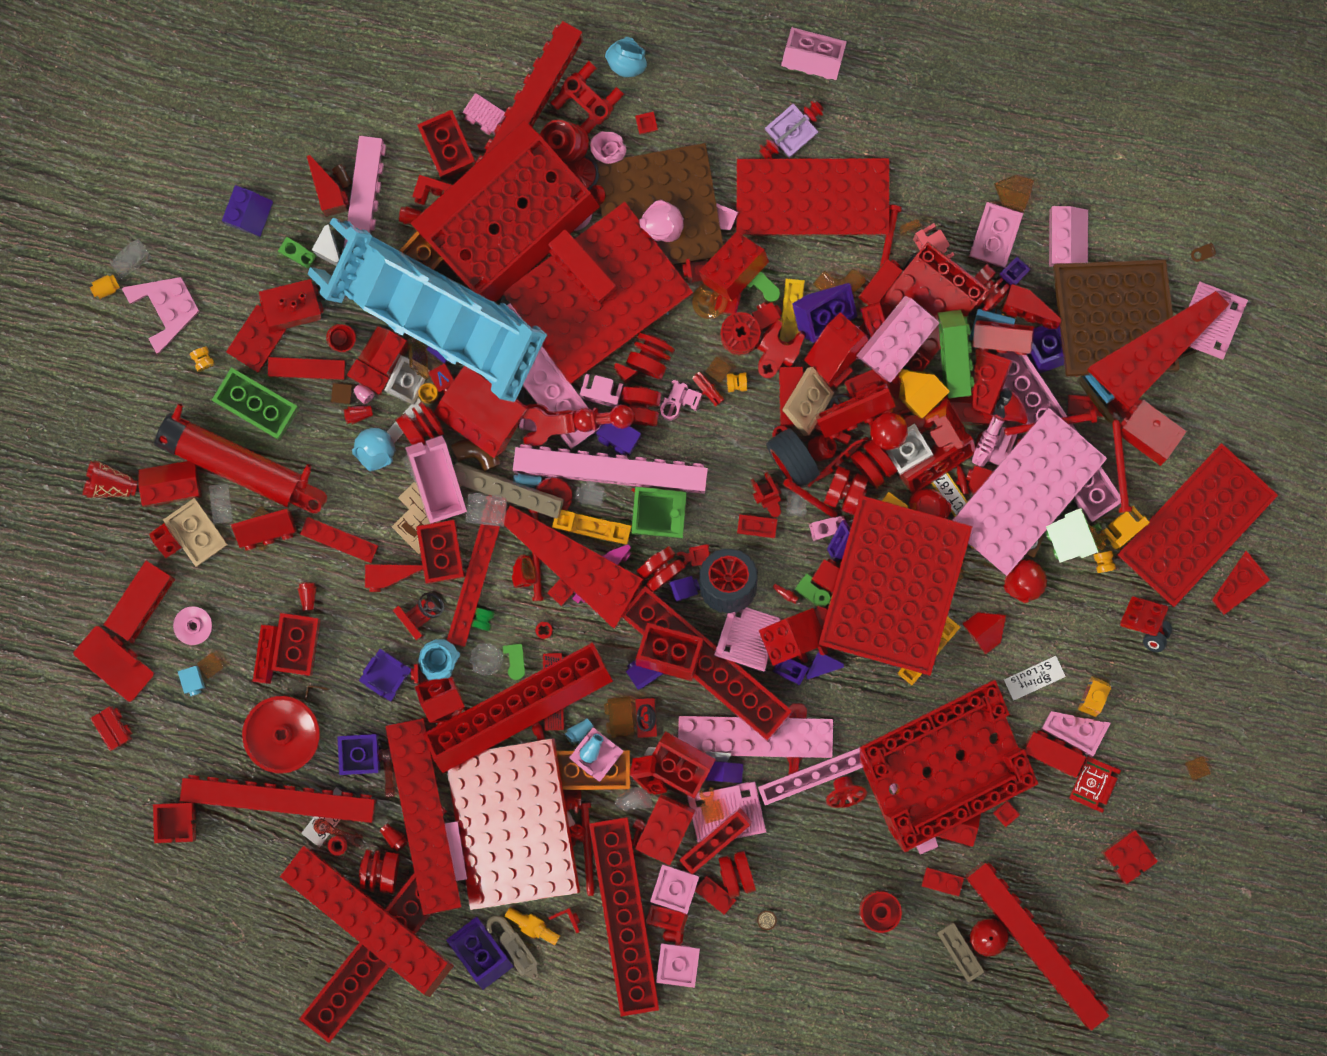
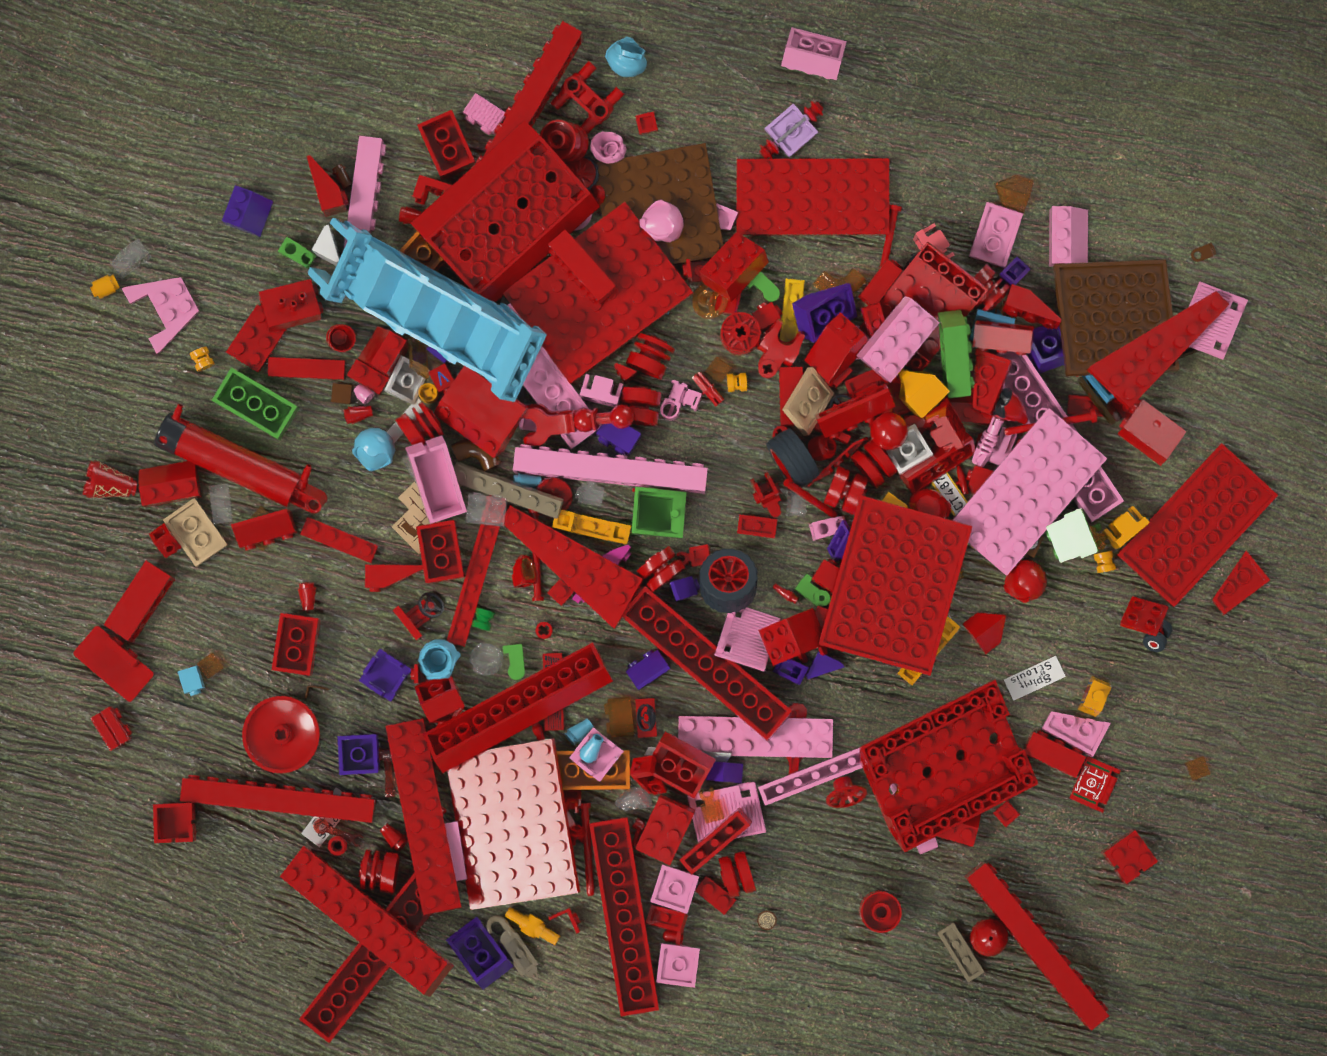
bright pink dish [173,607,212,645] -> none
red plate [252,625,278,684] -> none
red brick [636,623,703,681] -> none
clear orange tile [899,219,921,236] -> none
red plate [921,867,964,897] -> none
red bar [1112,420,1133,513] -> none

